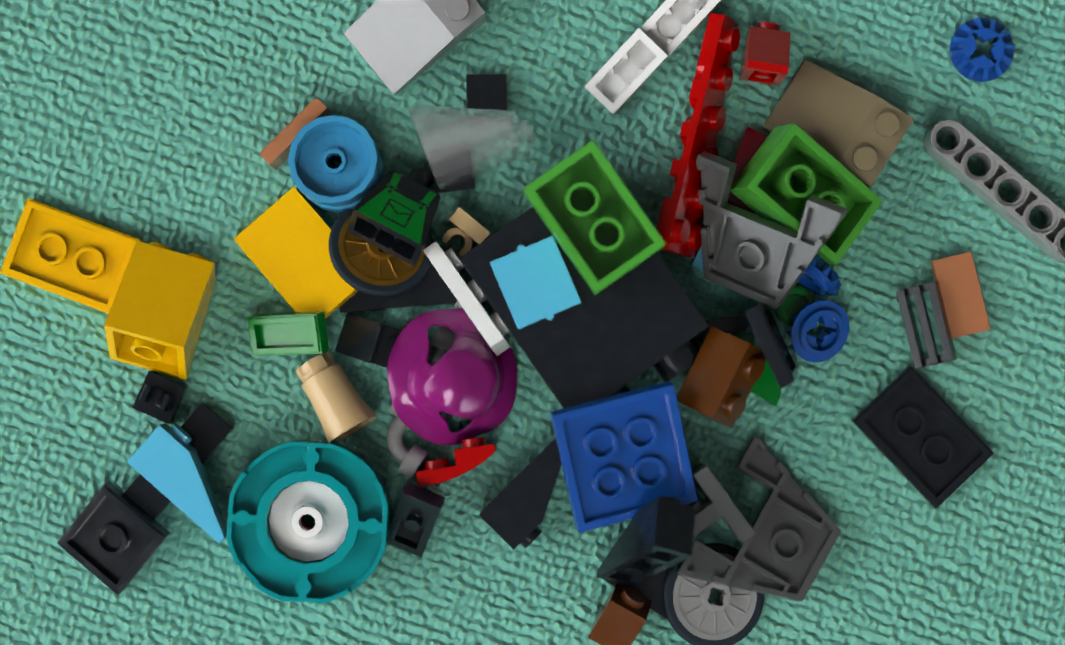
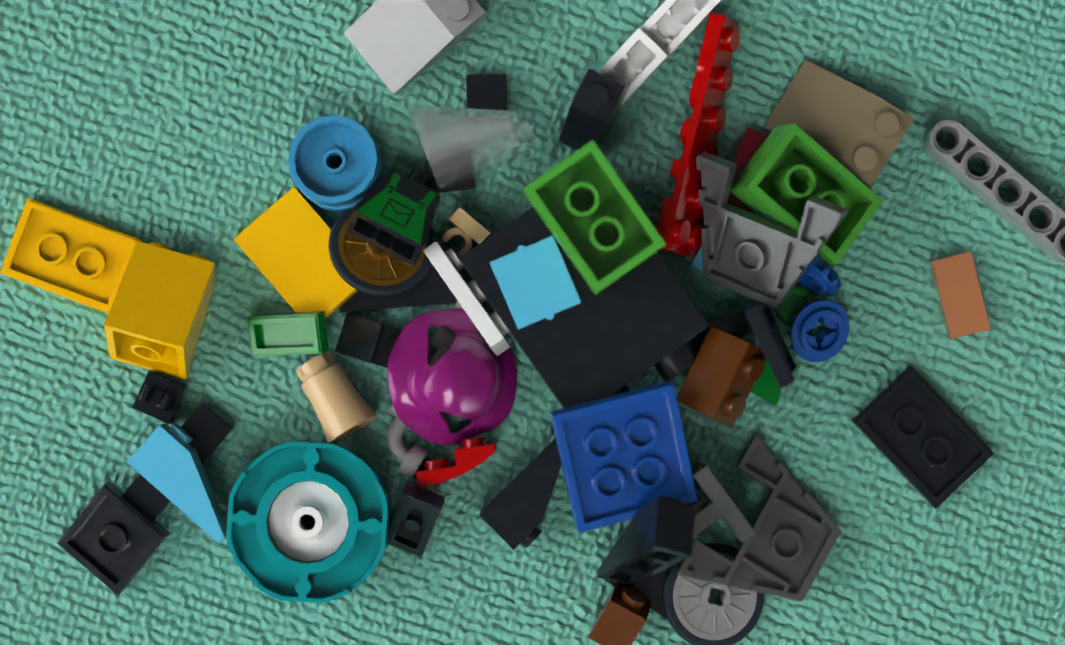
nougat tile [260,98,332,170] -> none
red slope [739,22,790,86] -> none
black tile [896,281,957,369] -> none
blue gear [950,17,1015,82] -> none
none -> black slope [558,68,630,151]

